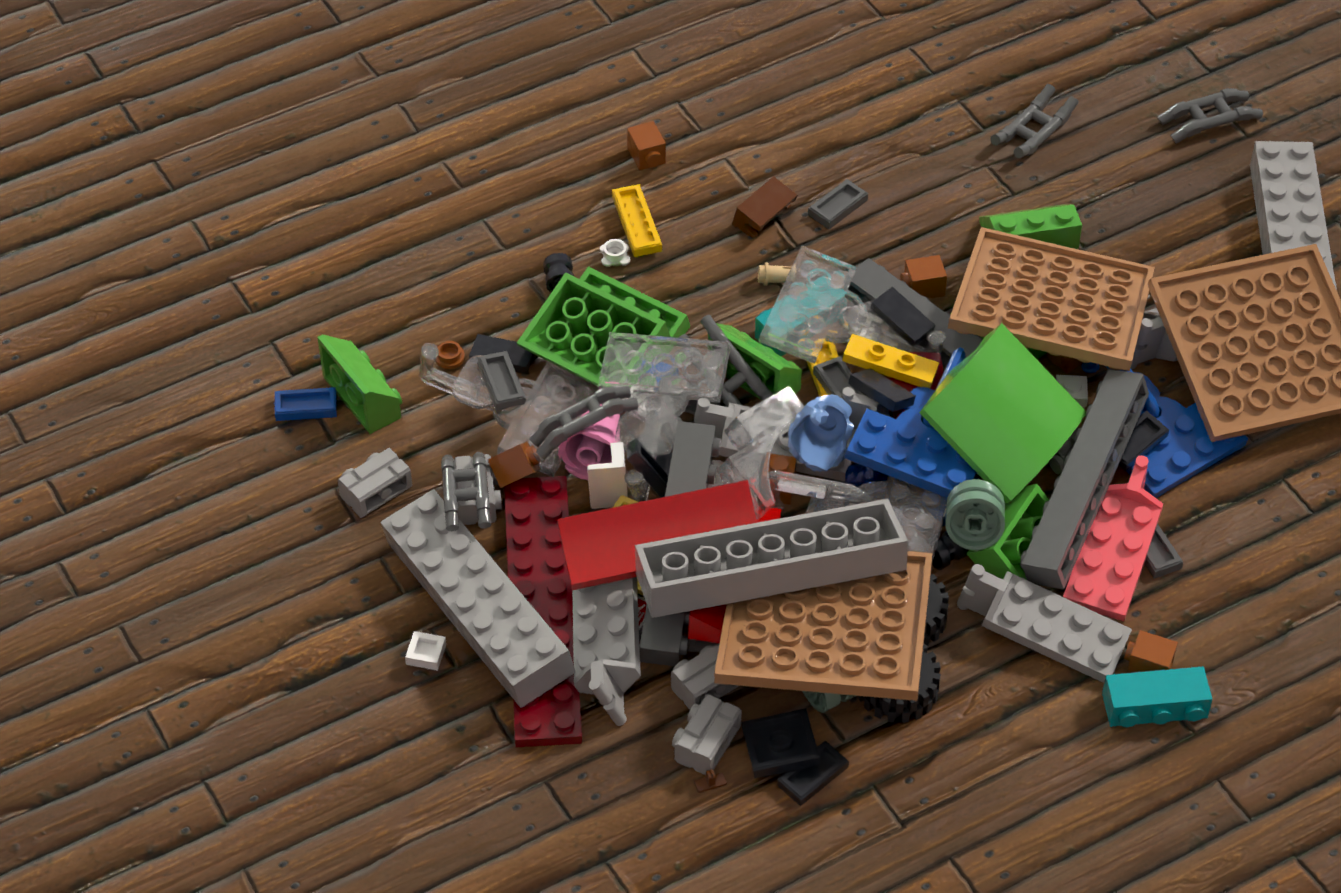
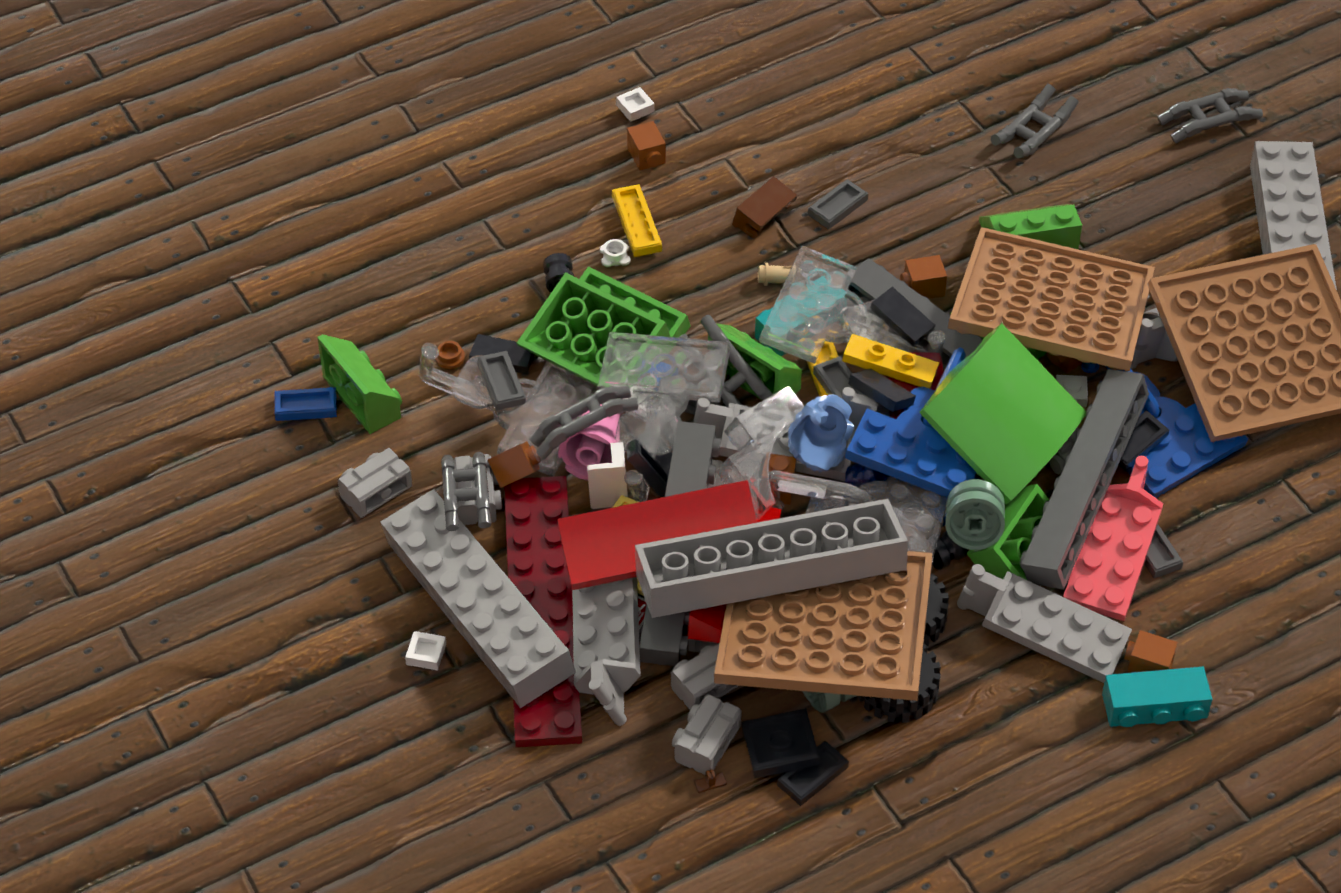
none -> white plate [616,87,655,122]

